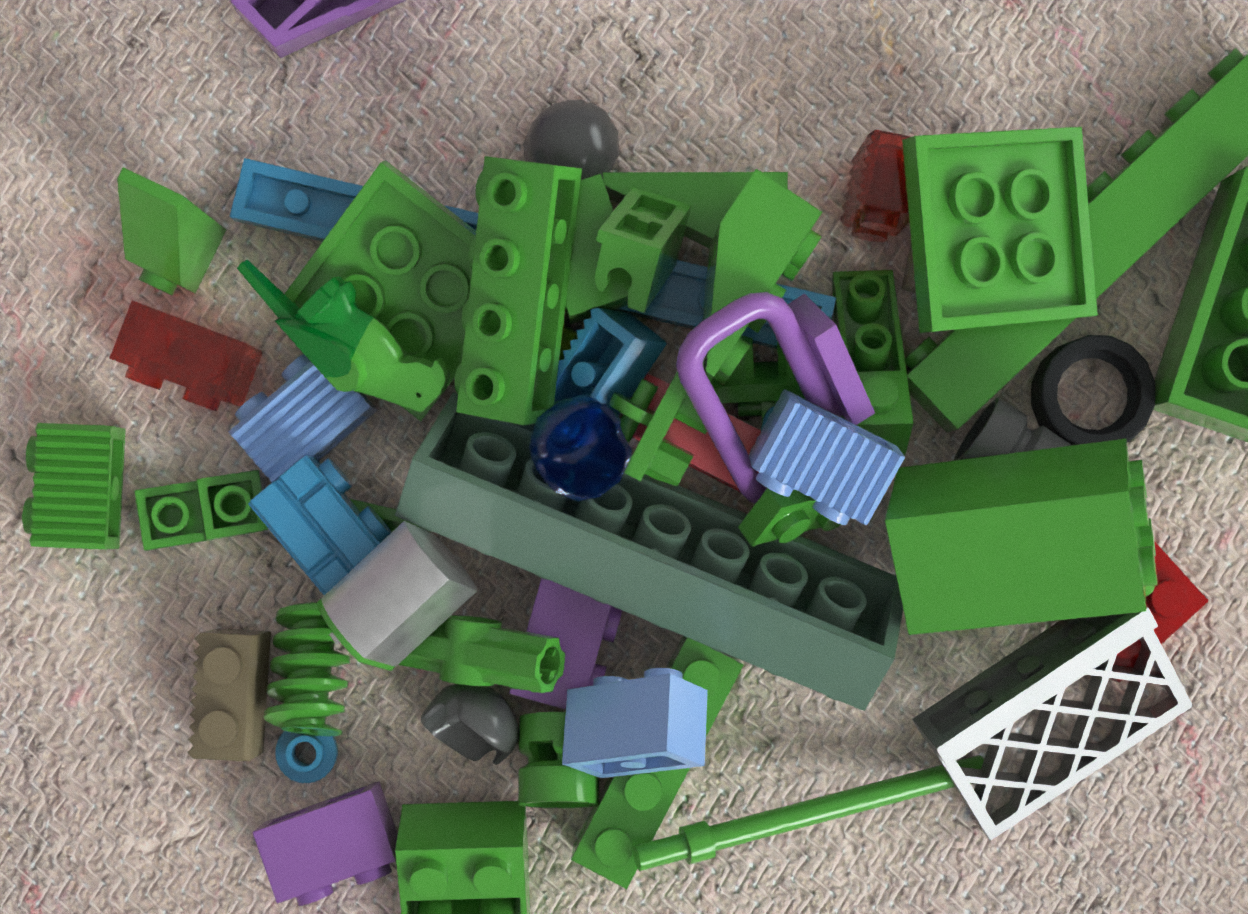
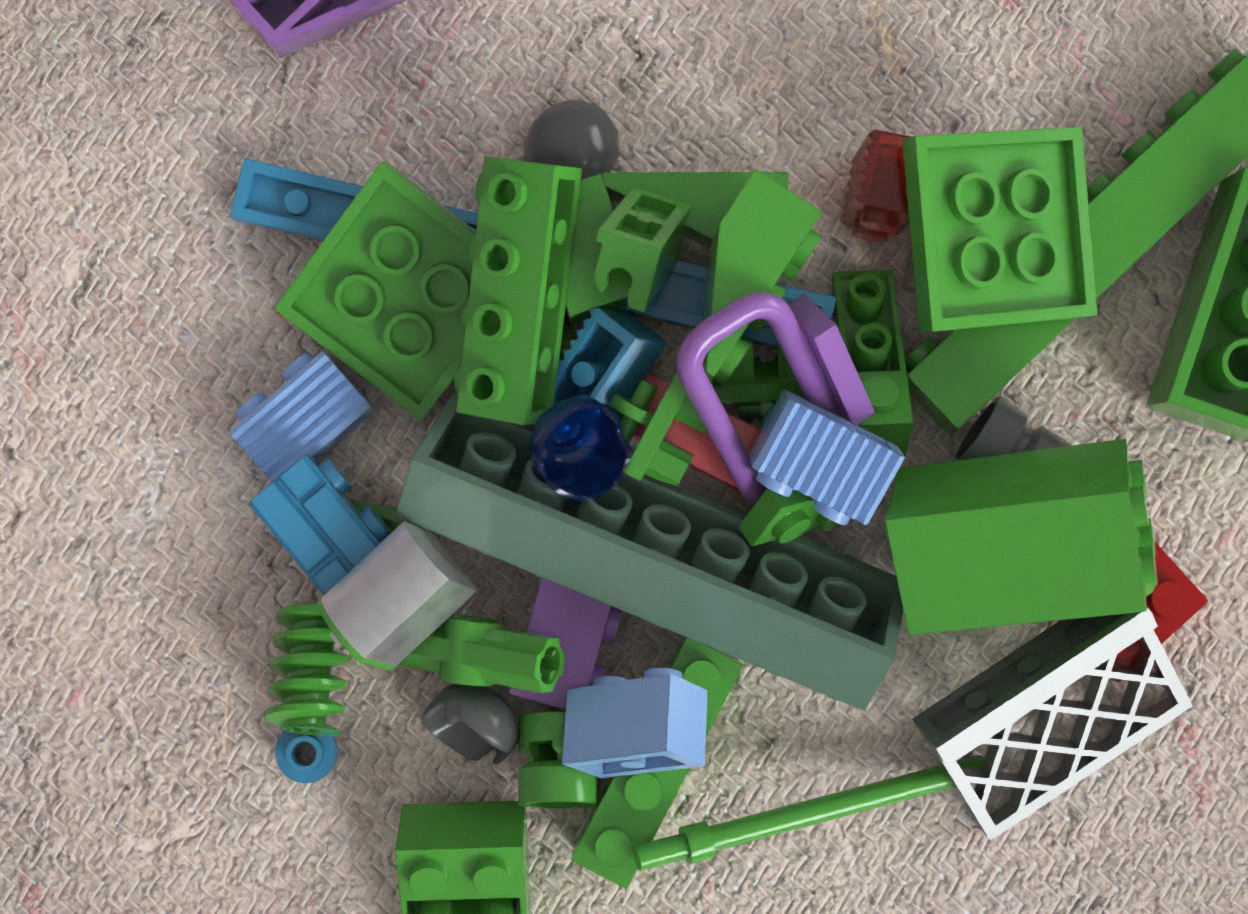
bright green brick [22,423,126,550] -> none
clear red brick [109,300,263,412] -> none
bright green slope [117,167,227,296] -> none
bright green slope [134,470,268,551] -> none
dark tan brick [187,628,271,761] -> none
animal [237,259,450,413] -> none
medium lavender brick [252,781,398,906] -> none
black tyre [1031,335,1156,446] -> none

